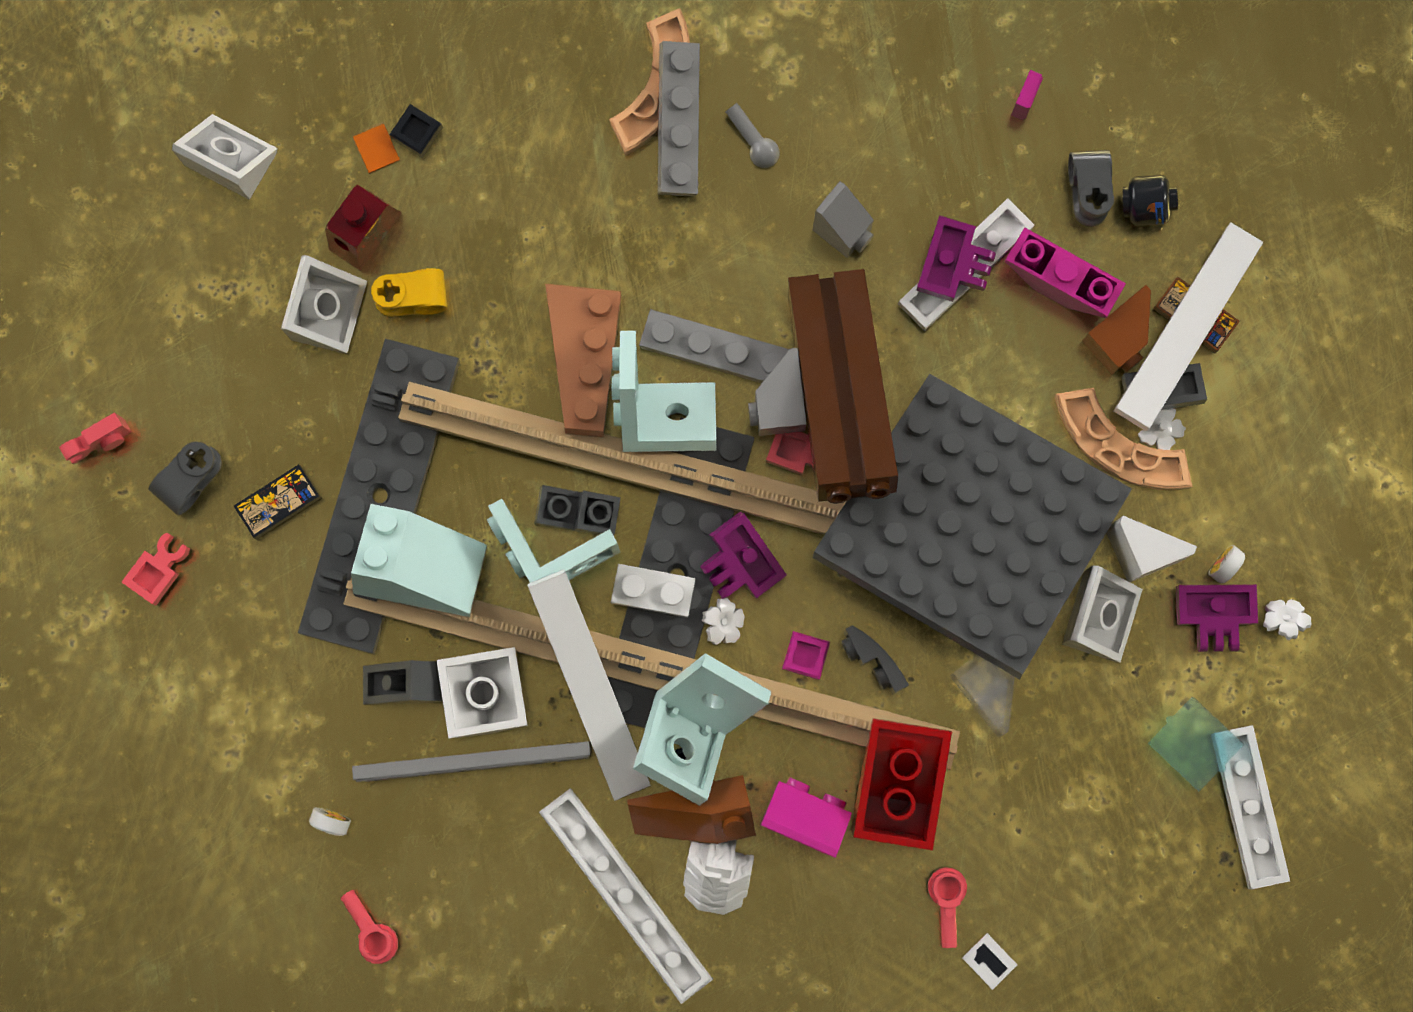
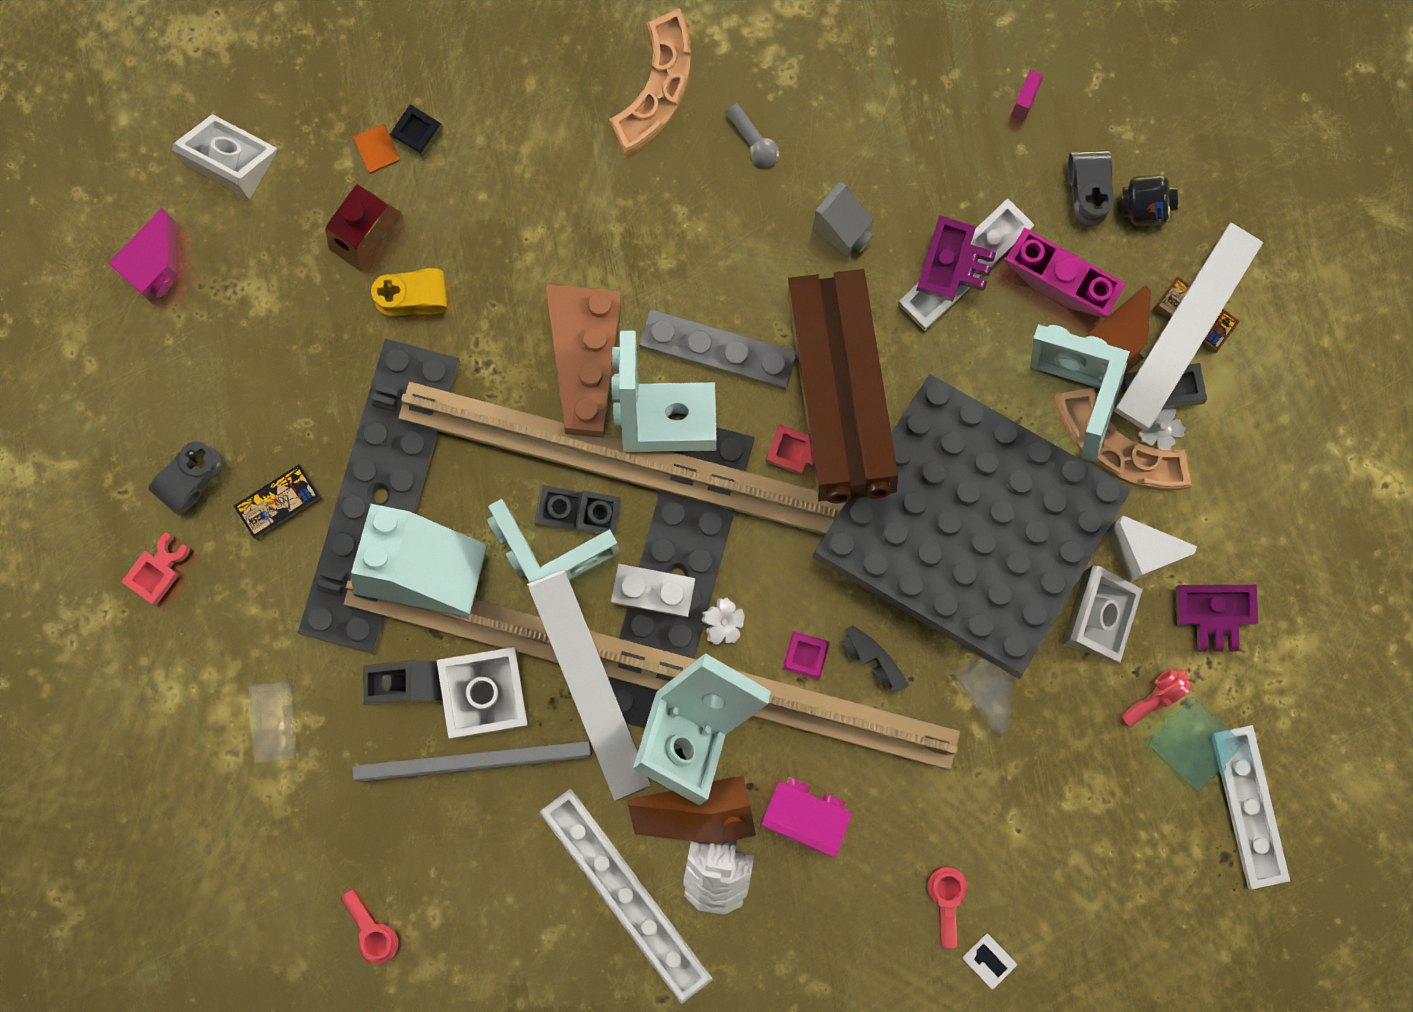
coral plate [59,412,132,464] -> none
white slope [281,255,367,353] -> none
white tile [309,807,351,836] -> none
light grey plate [658,41,700,196] -> none
magenta hinge [700,512,787,599] -> none
light grey slope [748,348,807,436] -> none
red slope [851,718,952,851] -> none
white tile [1209,545,1245,584] -> none
white plant [1263,599,1312,640] -> none
none -> dark pink slope [108,208,177,302]
none -> clear plate [248,681,296,764]
none -> light aqua bracket [1030,324,1130,463]
none -> coral plate [1120,669,1192,728]

